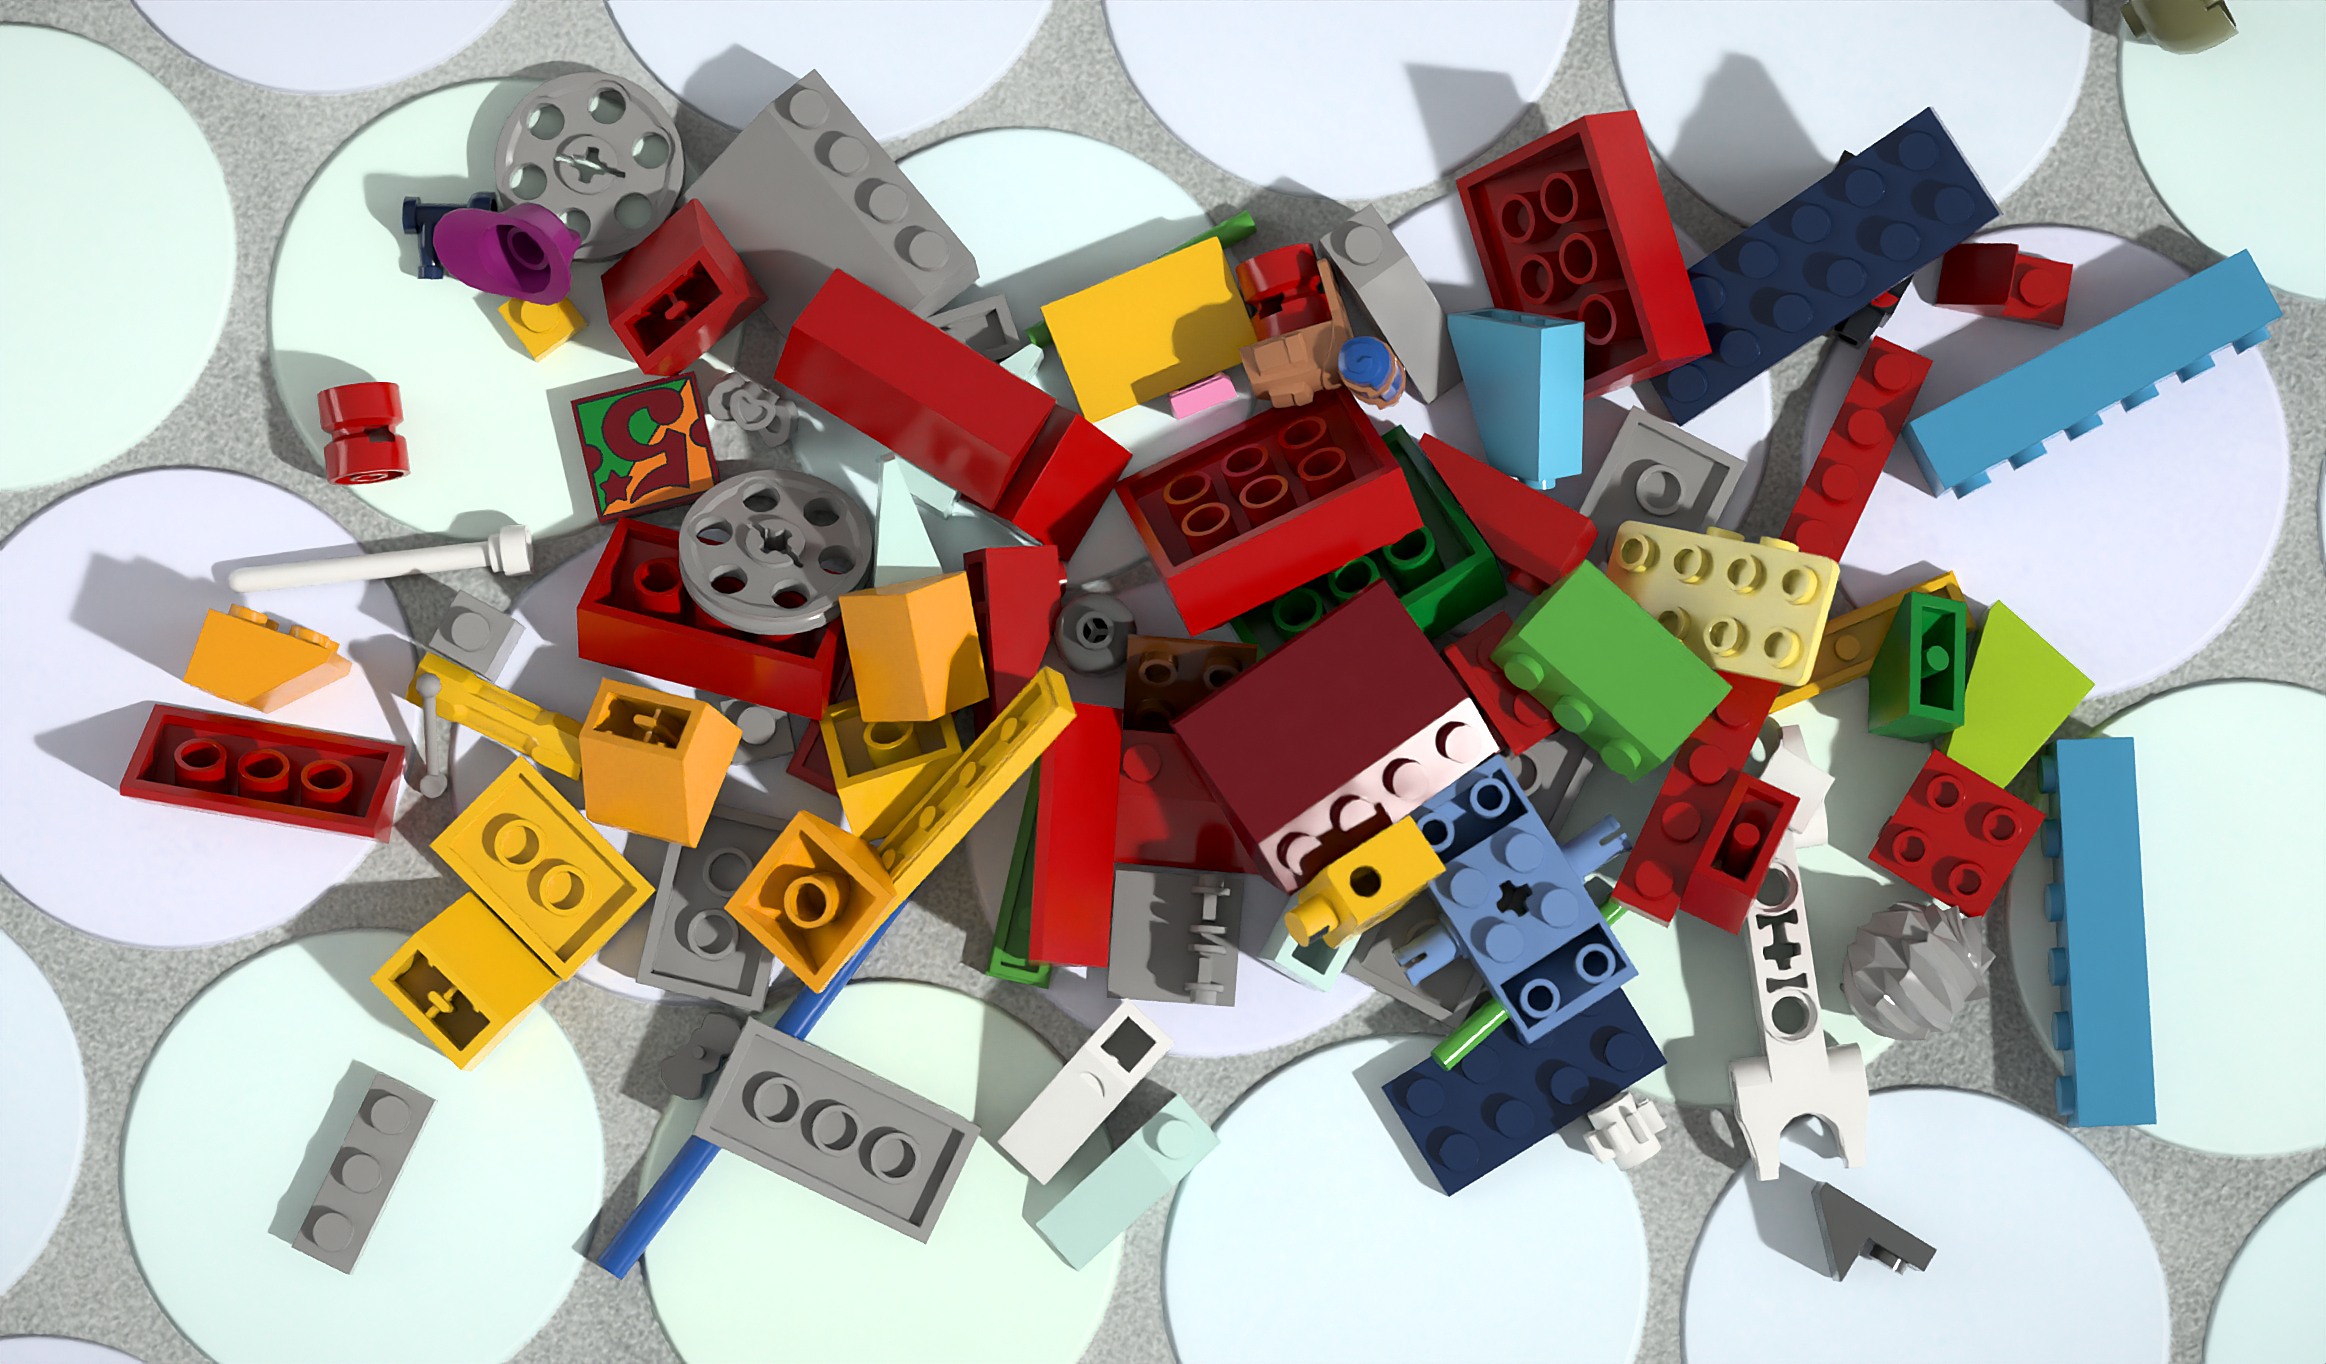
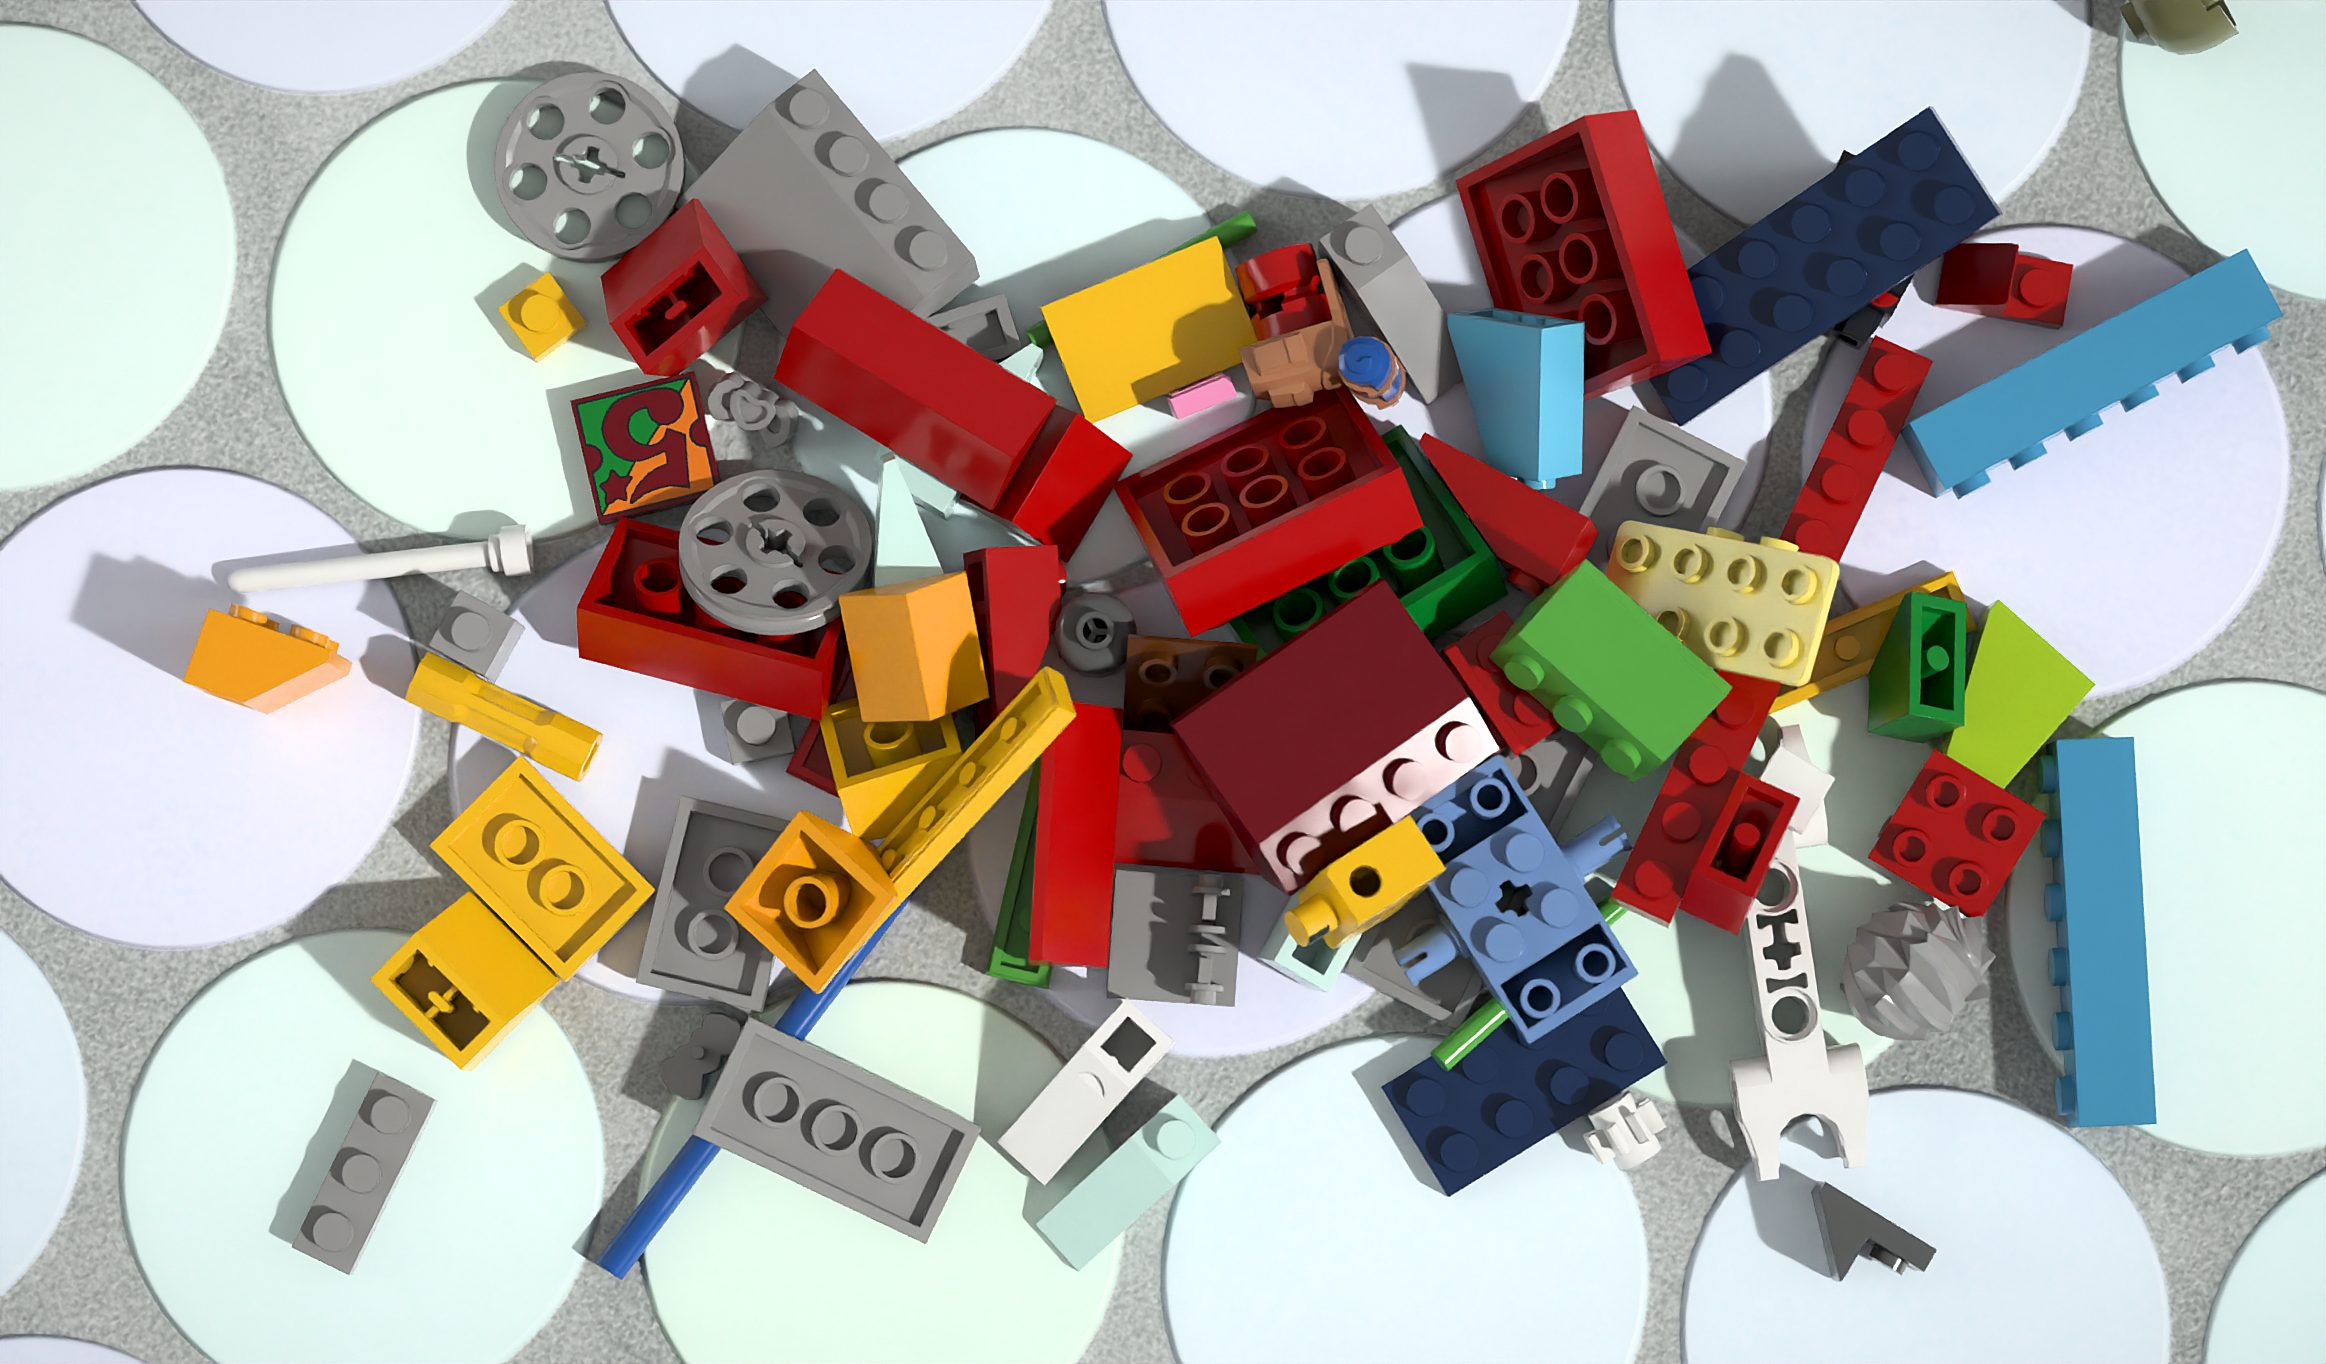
red slope [120,704,405,844] -> none
red wheel [317,382,411,486] -> none
dark blue piece [402,191,498,280] -> none
light grey hinge [416,673,447,798] -> none
magenta piece [433,202,581,306] -> none
light orange slope [579,678,743,849] -> none

